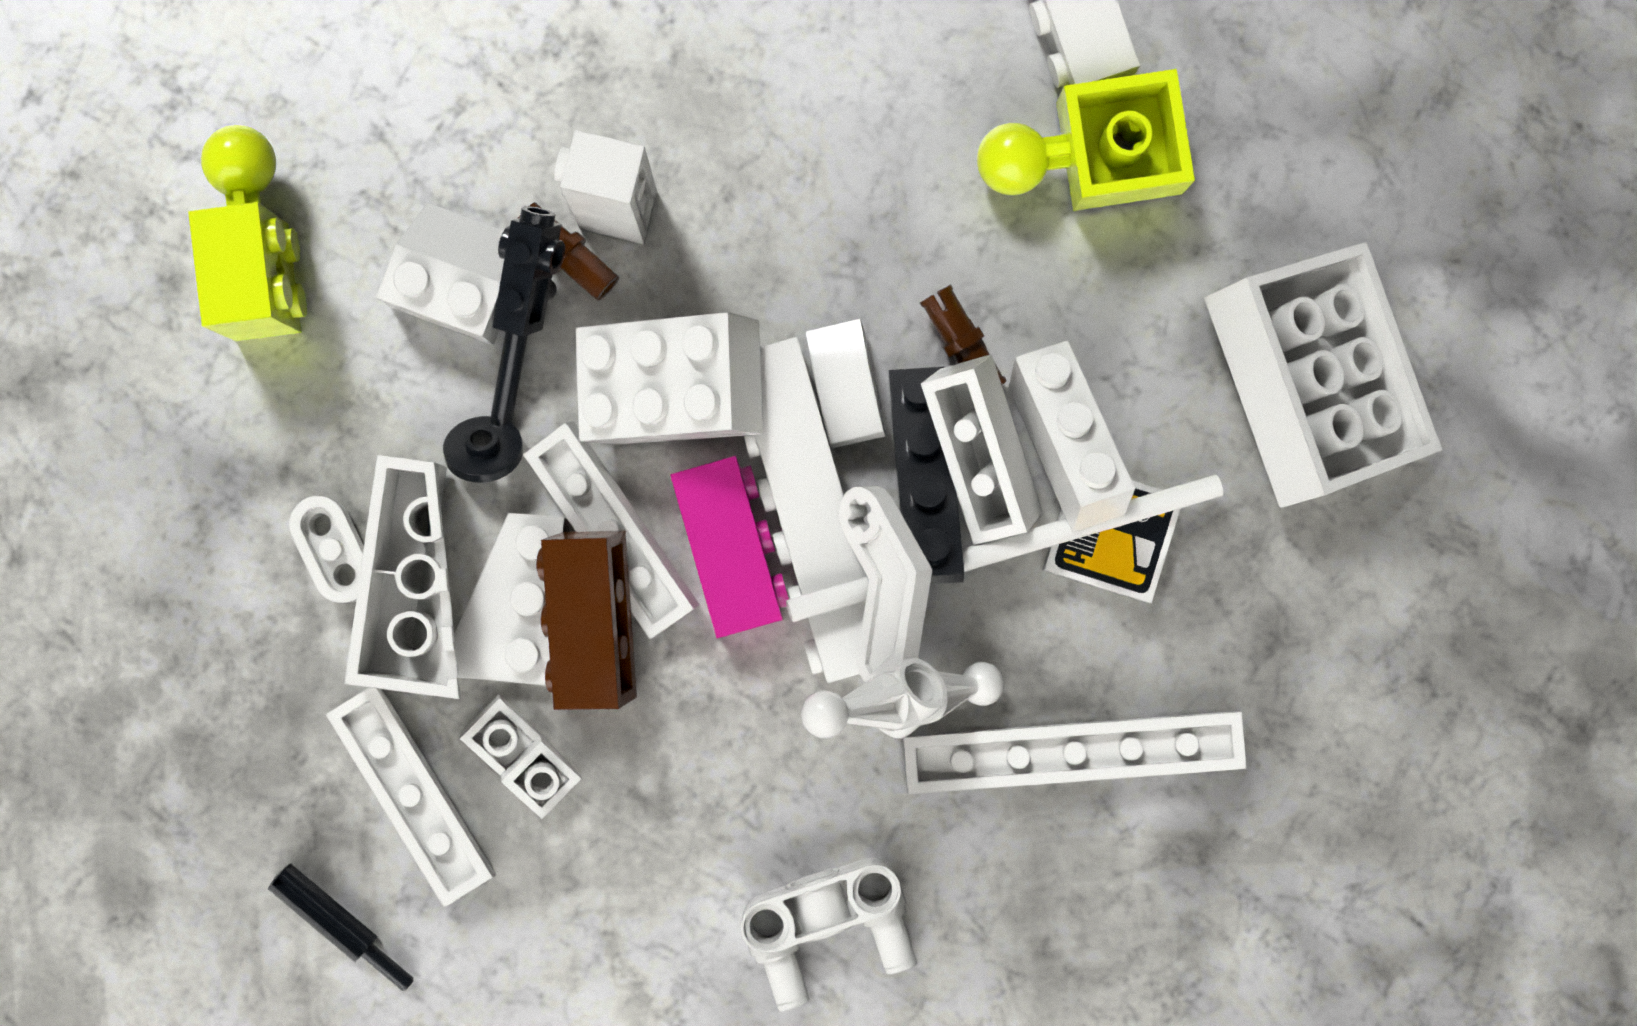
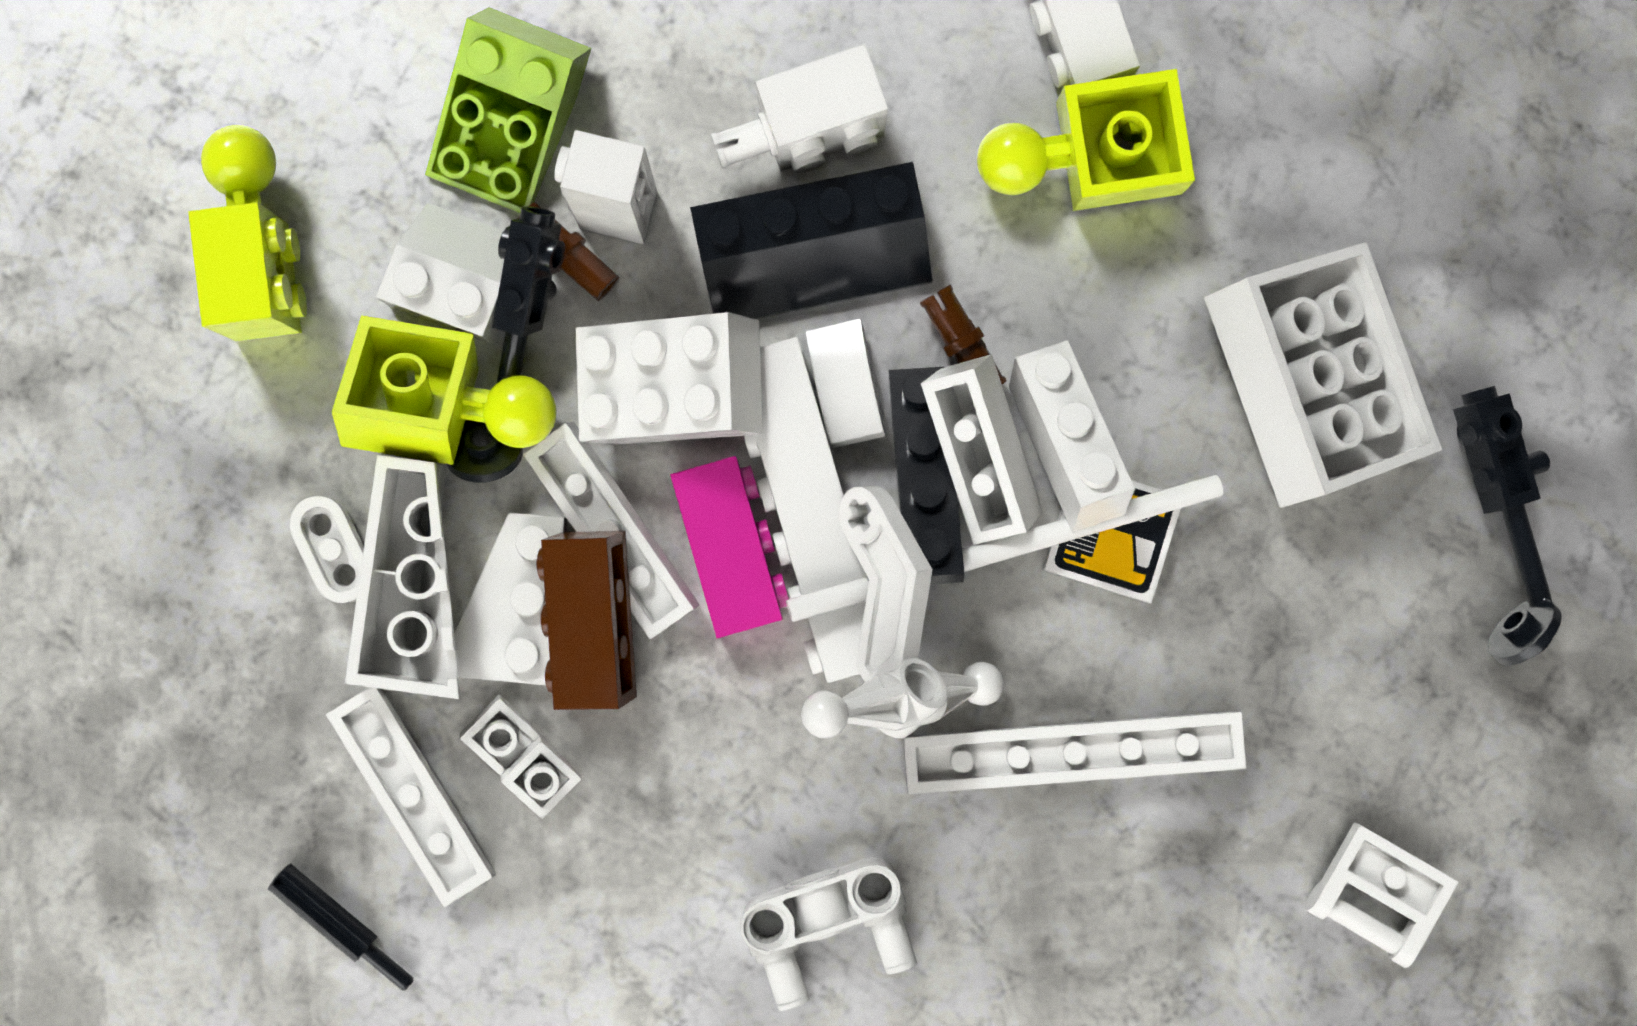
none -> neon yellow brick [332,315,557,465]
none -> lime slope [425,7,592,213]
none -> black slope [690,162,933,319]
none -> white brick [711,44,888,174]
none -> white plate [1305,822,1459,968]
none -> black piece [1453,386,1562,666]

